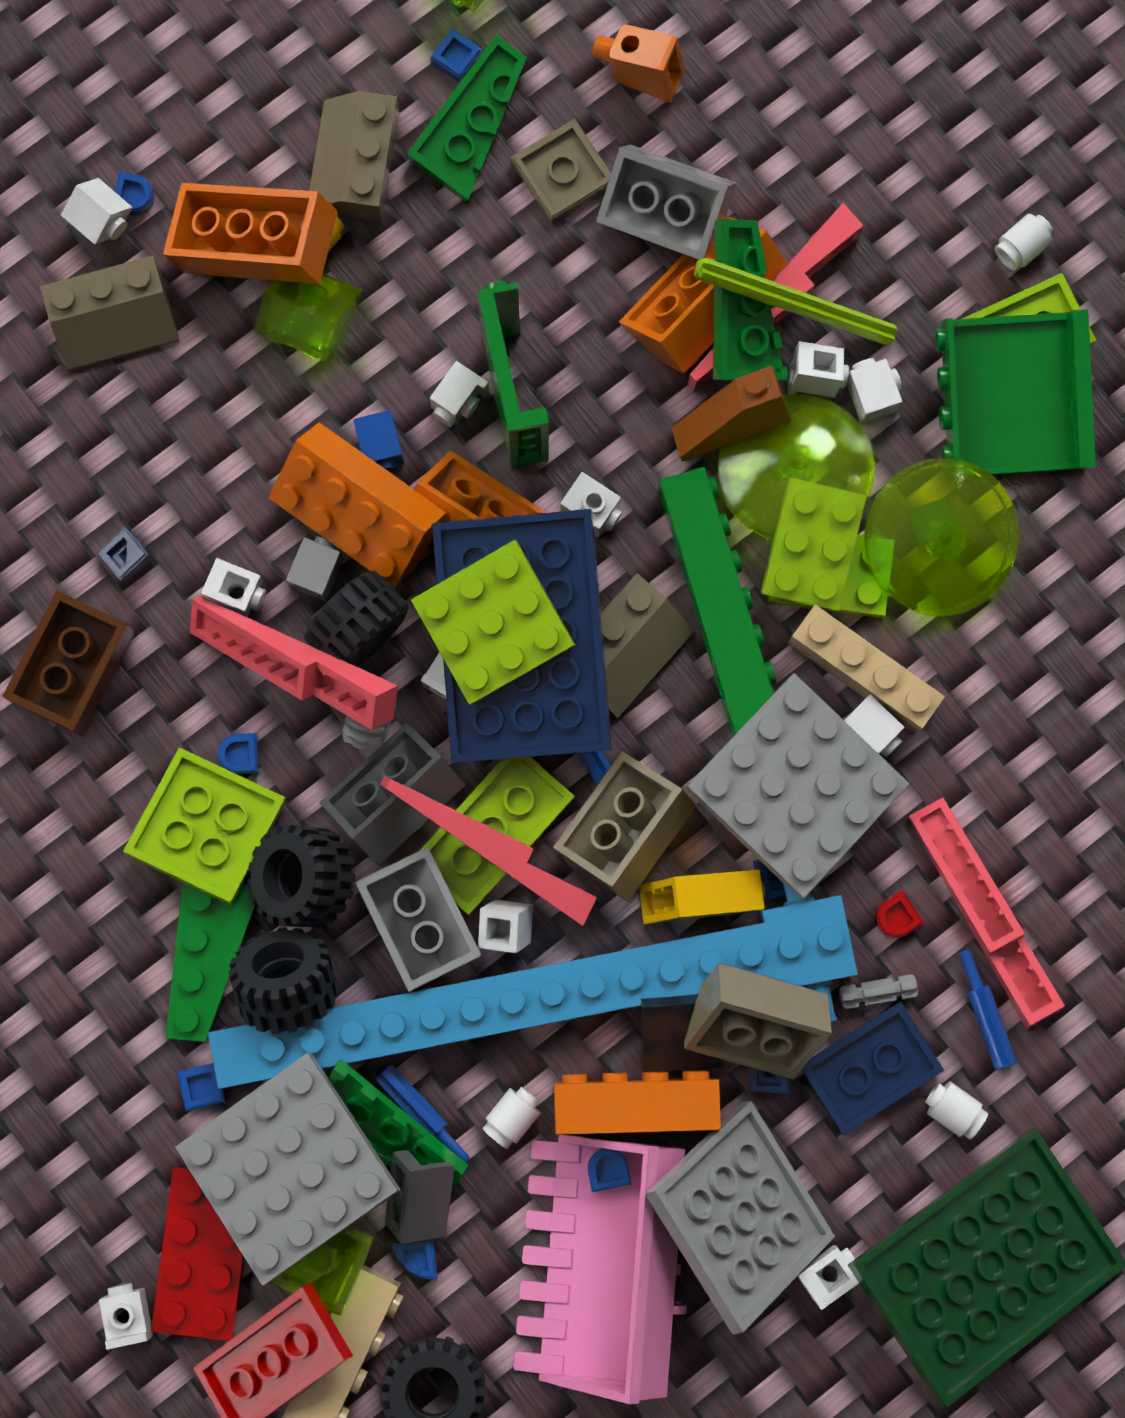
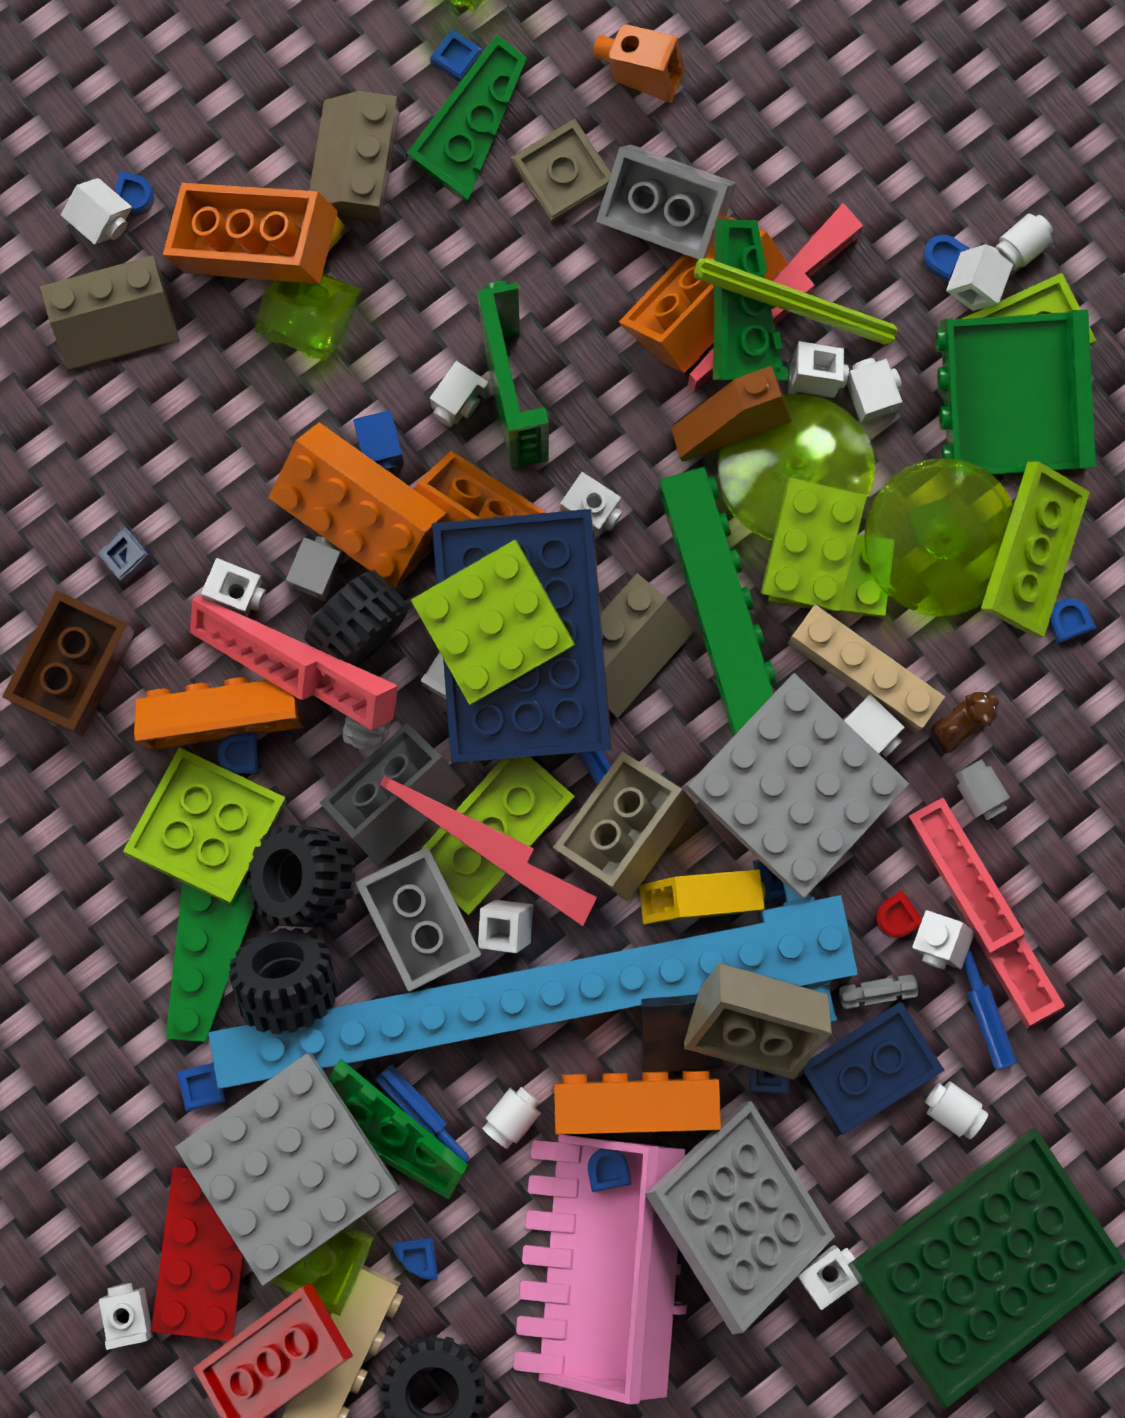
dark grey panel [385,1150,454,1244] -> none
none -> orange slope [134,677,304,750]
none -> white brick [912,910,975,970]
none -> blue tile [923,235,970,283]
none -> reddish brown animal [932,692,999,753]
none -> white brick [946,244,1013,311]
none -> light grey brick [955,759,1010,820]
none -> lime plate [981,462,1090,637]
none -> blue tile [1049,598,1096,645]

